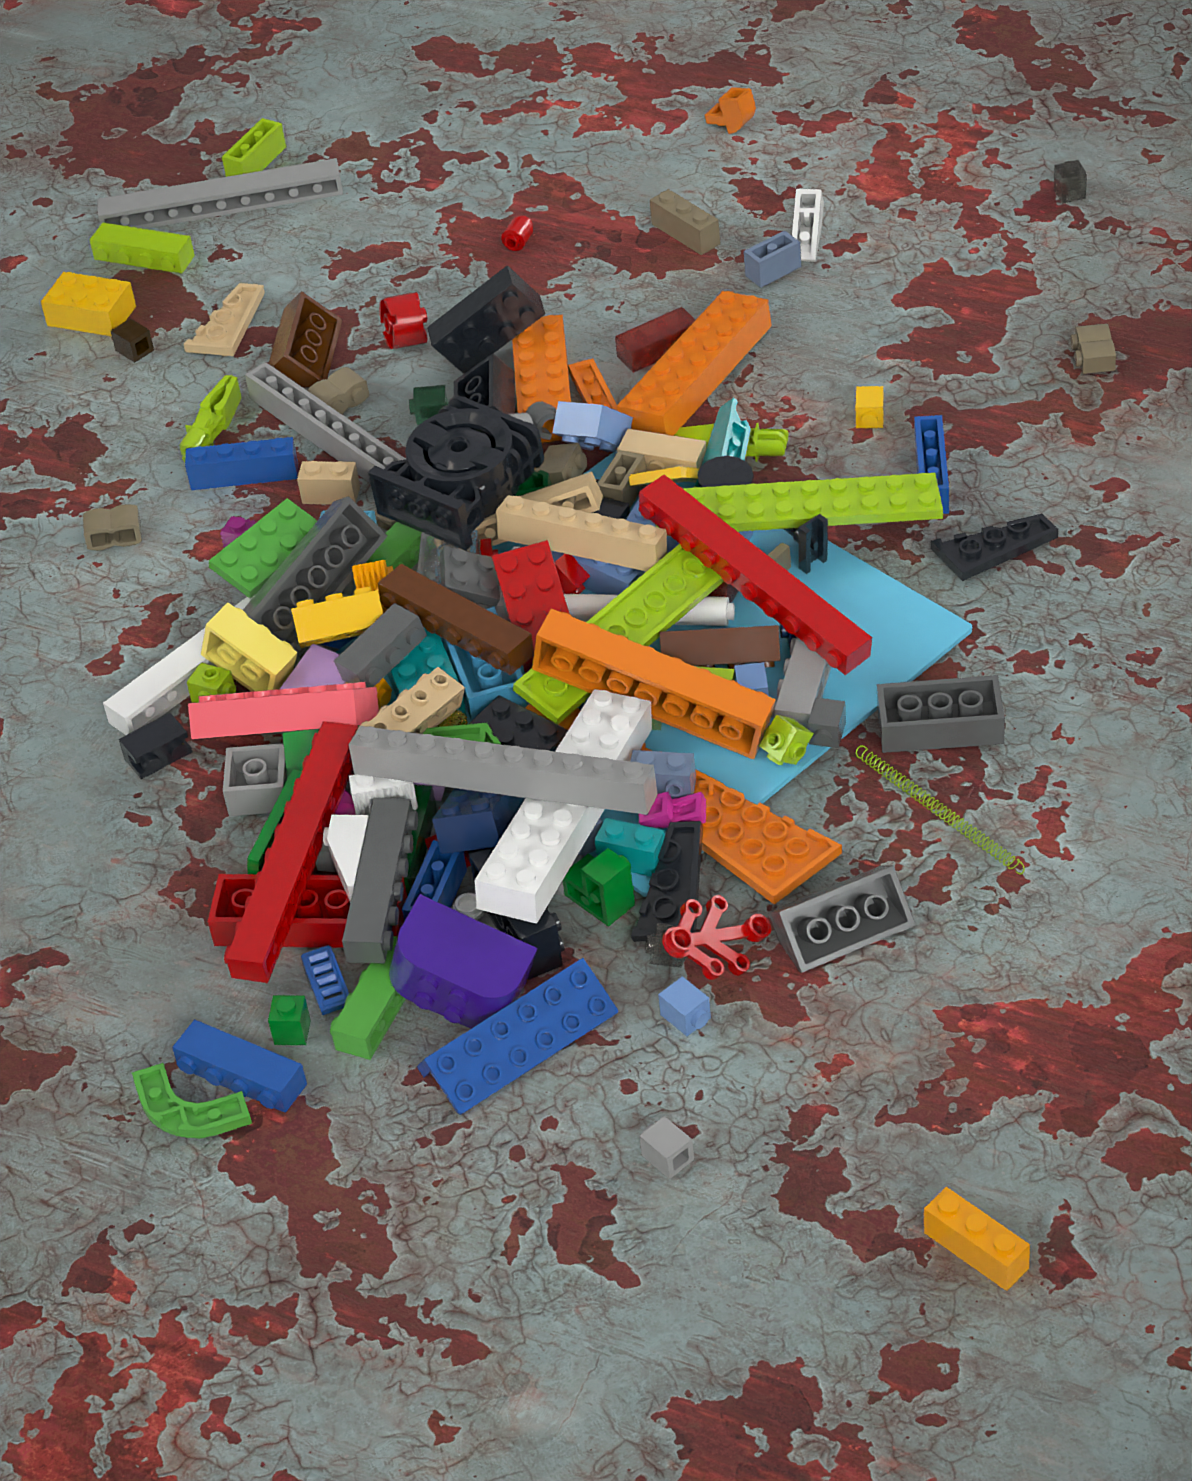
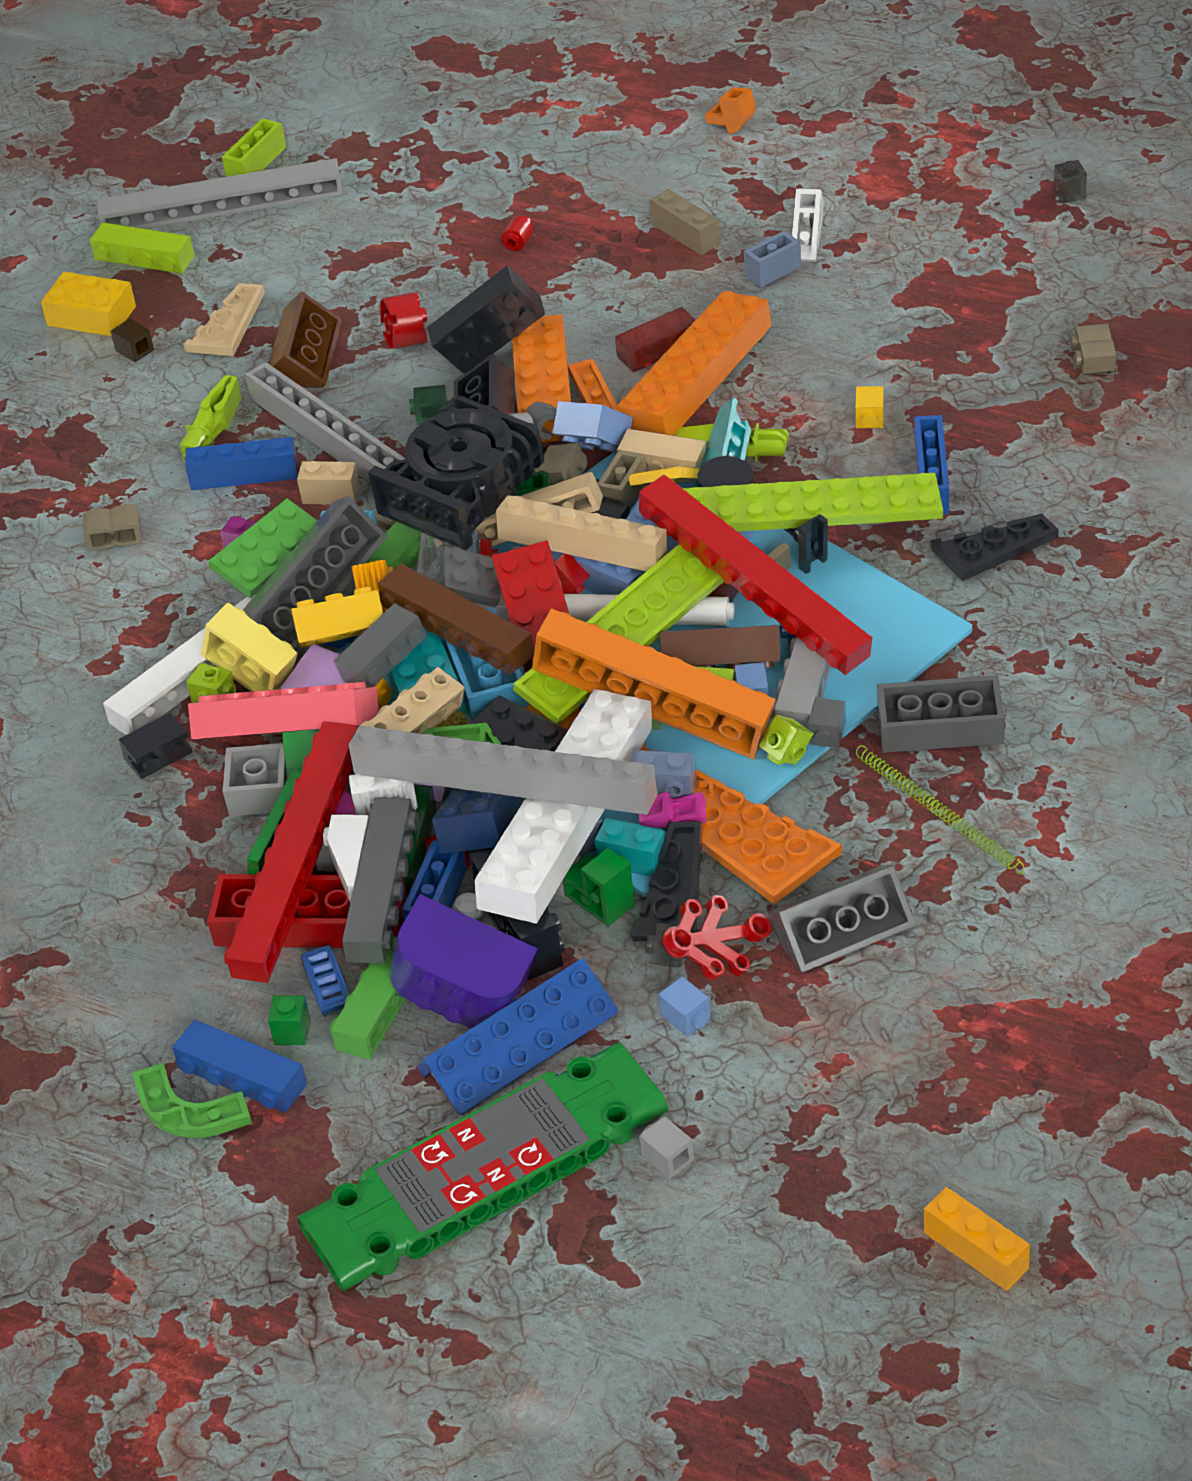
dark tan brick [307,367,369,414] -> none
none -> panel [297,1042,668,1292]

